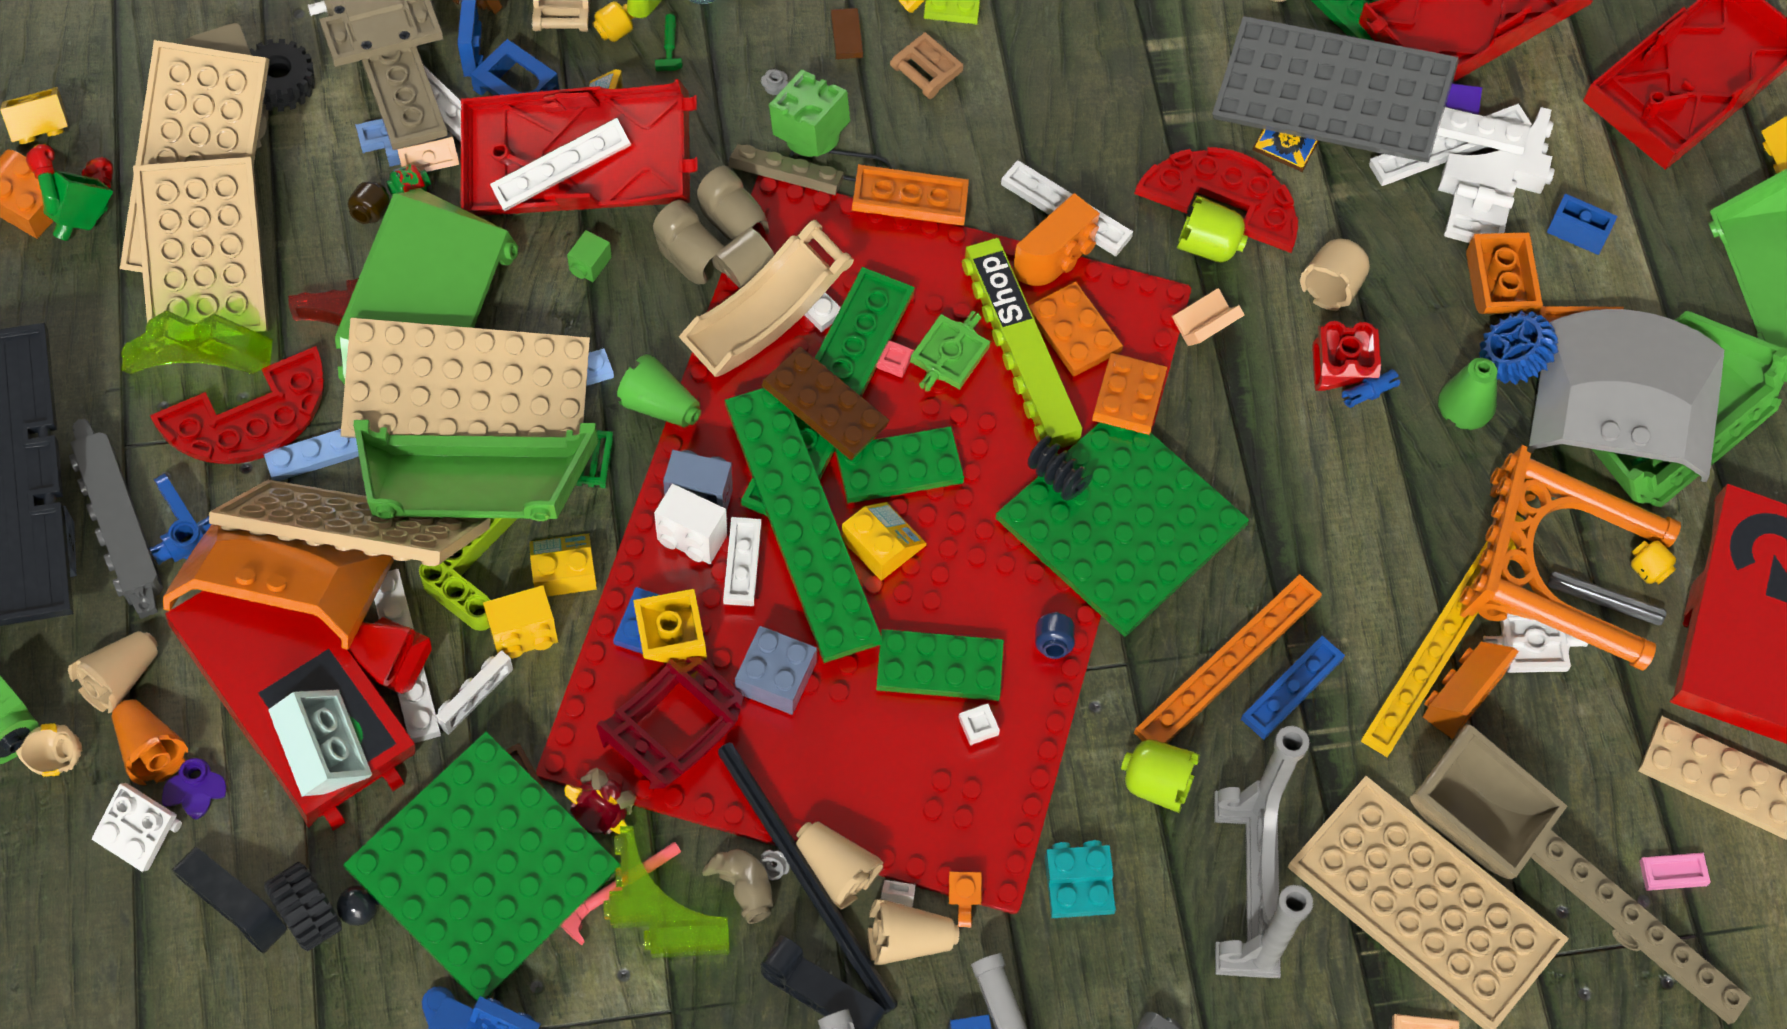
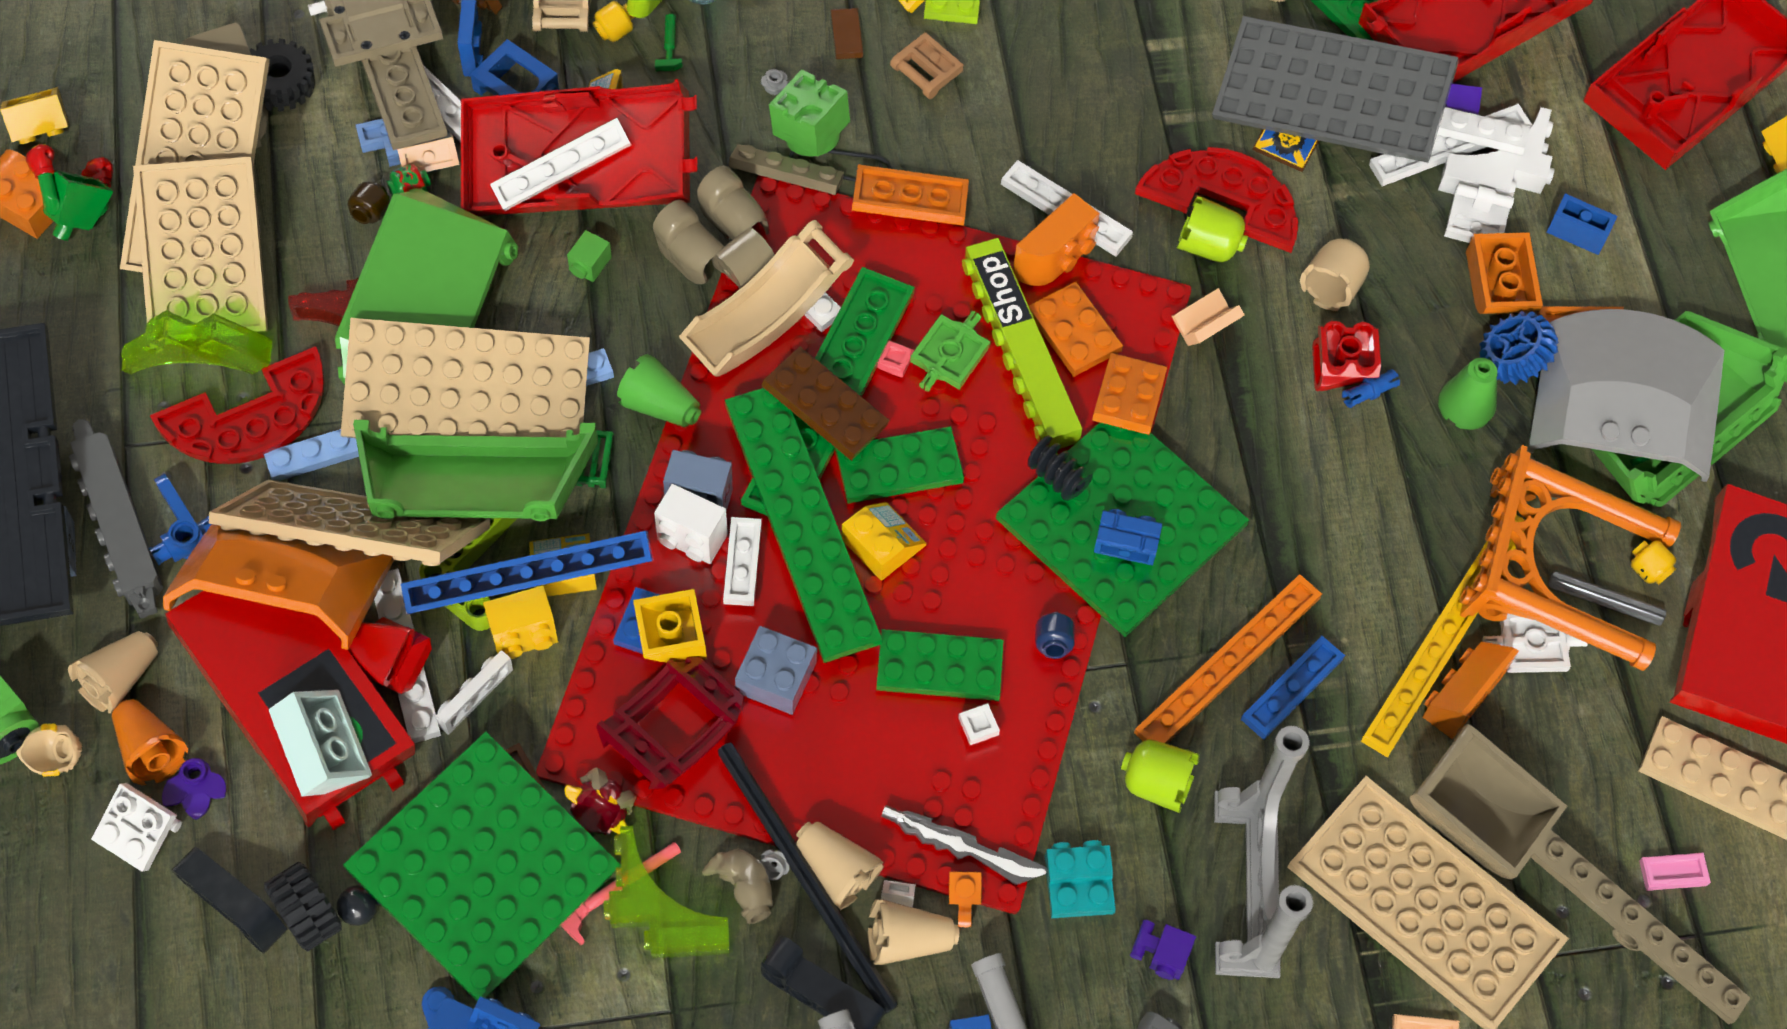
none -> blue brick [400,531,654,614]
none -> flat silver sword [881,805,1047,885]
none -> blue brick [1093,509,1162,566]
none -> dark purple brick [1130,920,1196,980]

